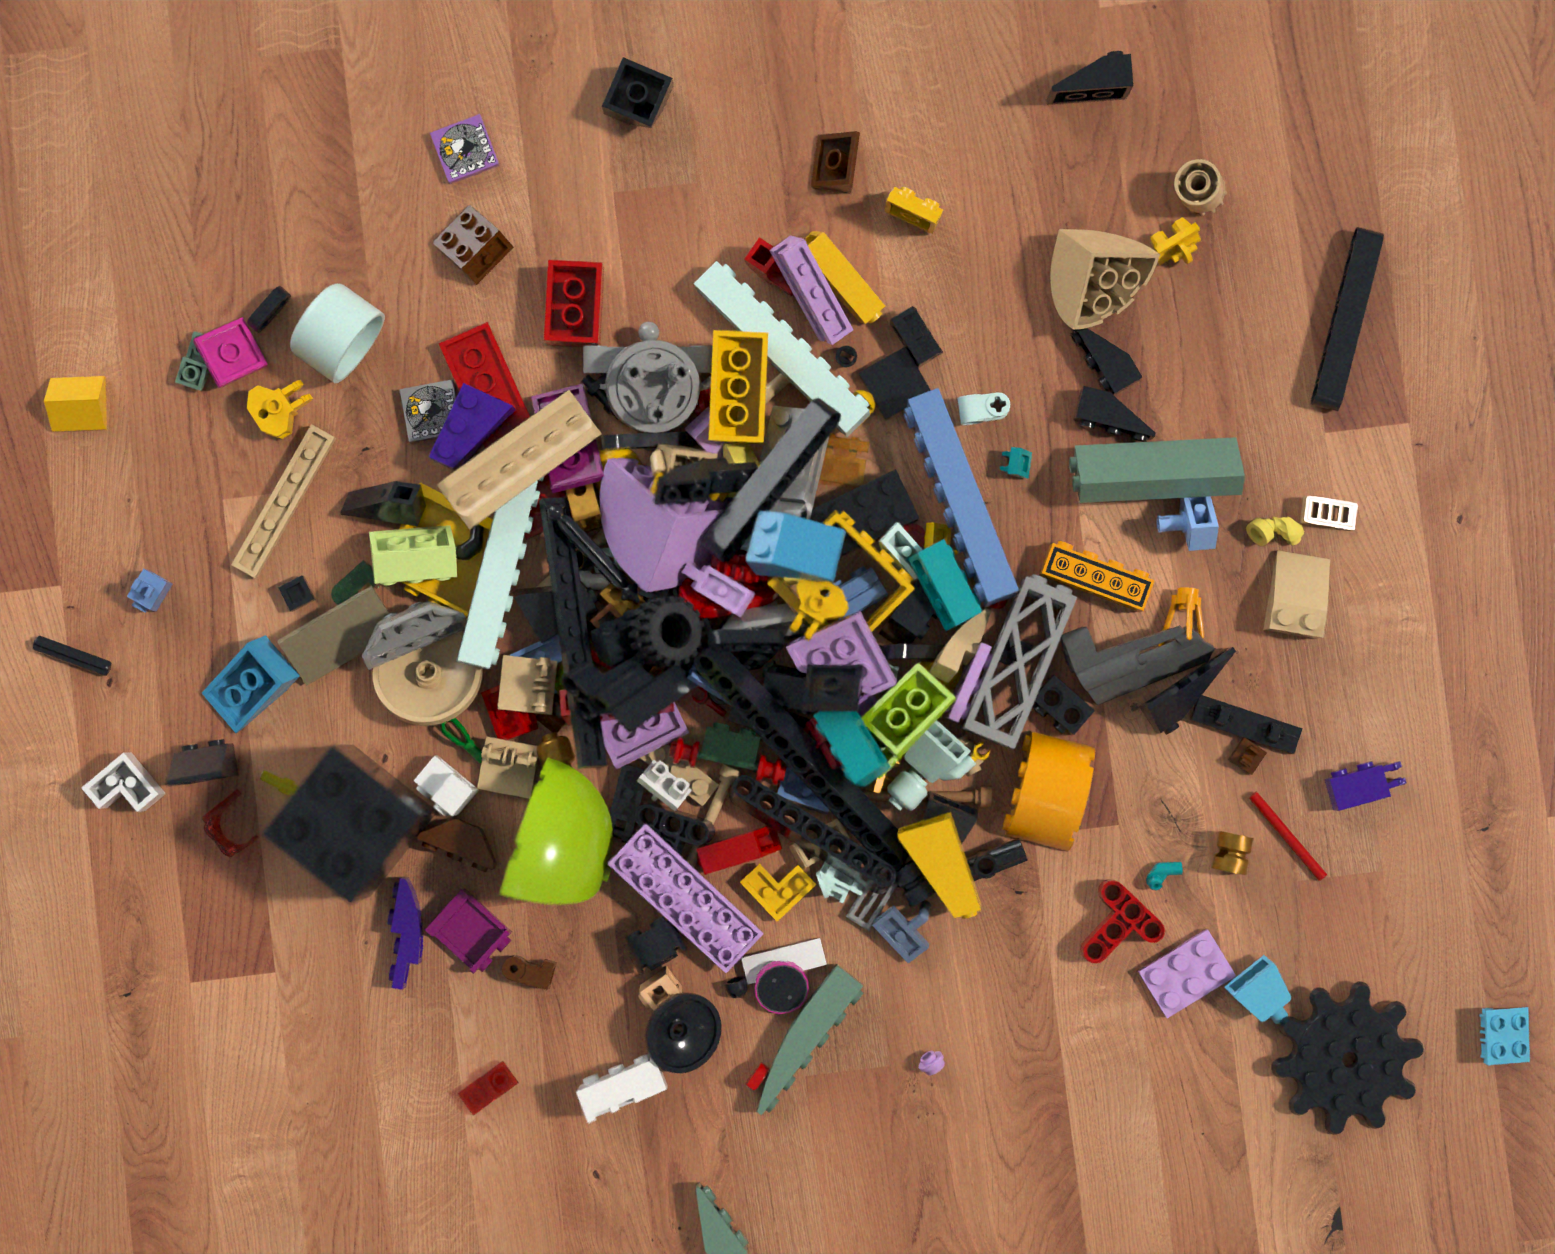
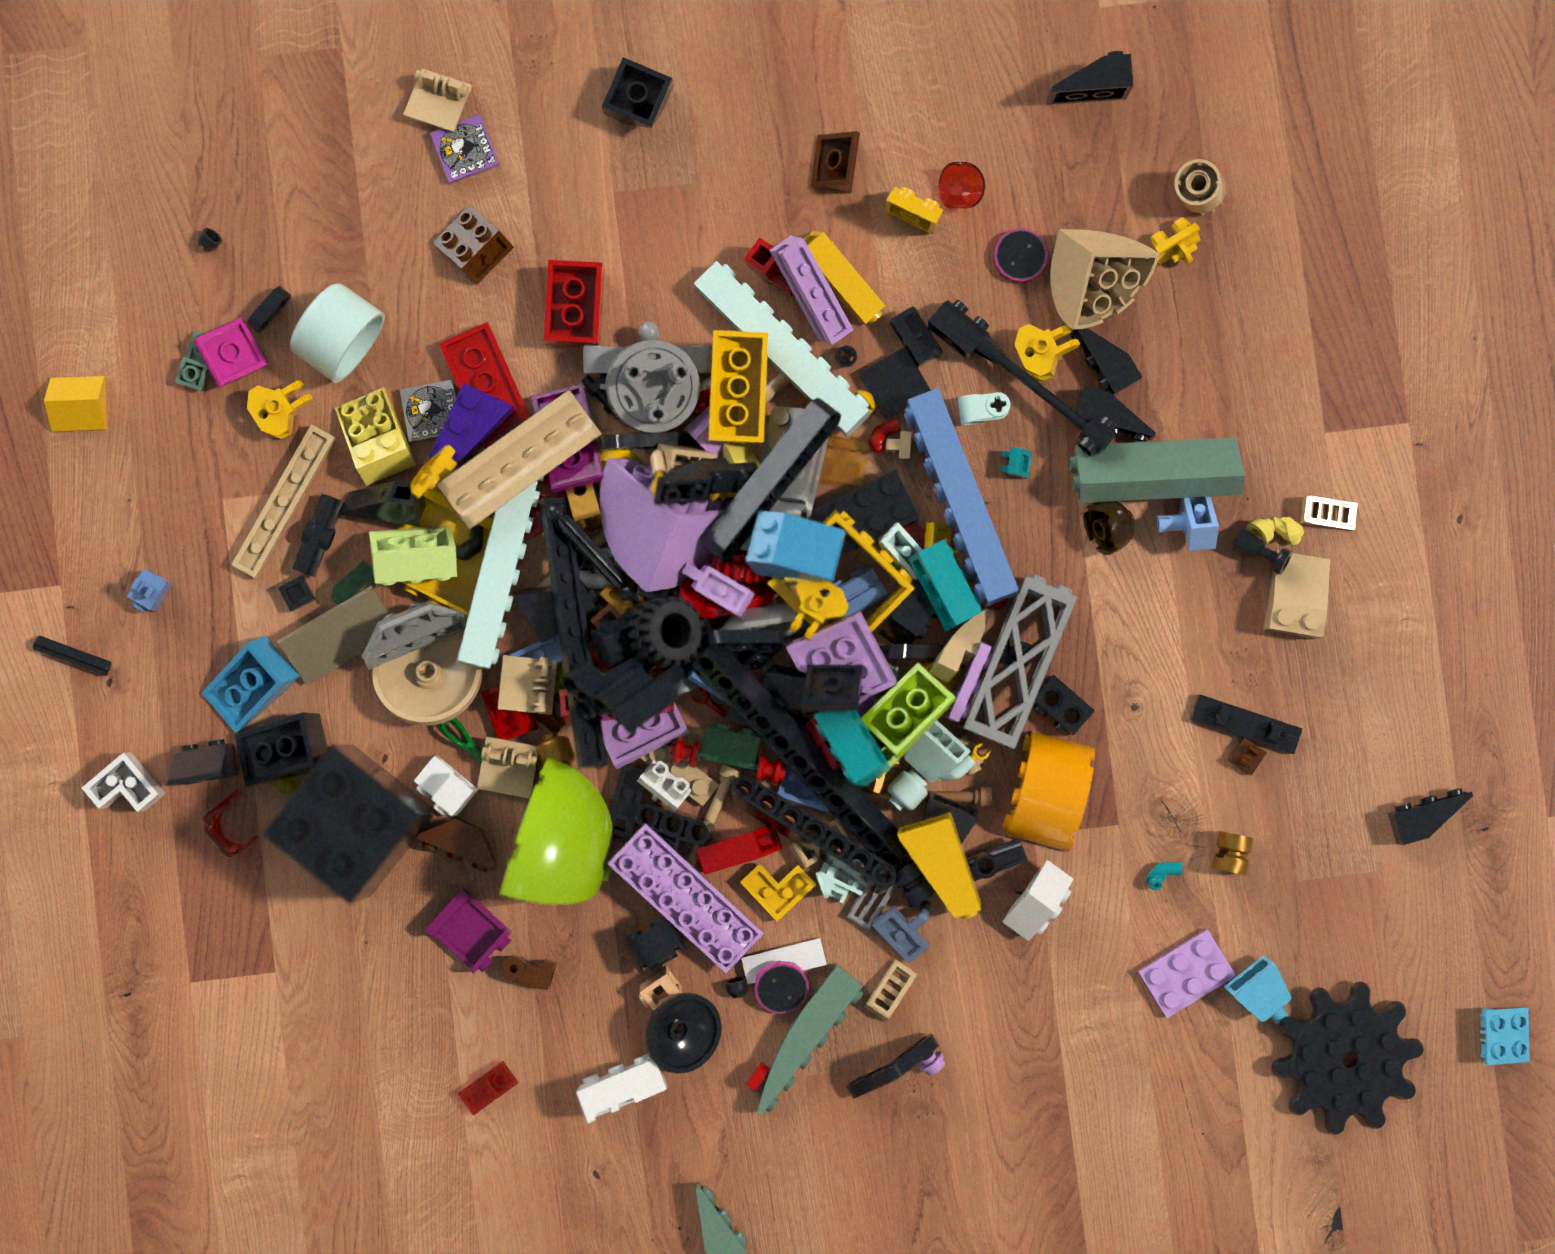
dark purple slope [387,877,424,990] -> none
light orange brick [1039,541,1155,612] -> none
dark grey panel [1060,626,1215,705] -> none
red beam [1080,879,1165,964] -> none
black wedge [1139,647,1236,735] -> none
light orange plant [1158,587,1204,647] -> none
red bar [1249,791,1327,881] -> none
black beam [1311,227,1384,411] -> none
dark purple hinge [1324,761,1407,811] -> none
none -> black hinge [198,228,222,252]
none -> black slope [235,712,328,787]
none -> black piece [292,493,344,577]
none -> light yellow slope [335,387,416,486]
none -> tan hinge [403,68,472,133]
none -> yellow plate [410,445,457,498]
none -> black beam [846,1034,939,1099]
none -> tan slope [864,959,918,1022]
none -> red arm [868,419,901,453]
none -> tan tile [885,431,912,462]
none -> black bar [928,299,1116,457]
none -> clear red helmet [938,162,985,209]
none -> black tile [994,228,1048,282]
none -> white brick [1002,860,1073,941]
none -> yellow hinge [1015,324,1080,382]
none -> dark brown cylinder [1083,501,1135,555]
none -> black piece [1232,527,1293,575]
none -> black slope [1388,788,1473,845]

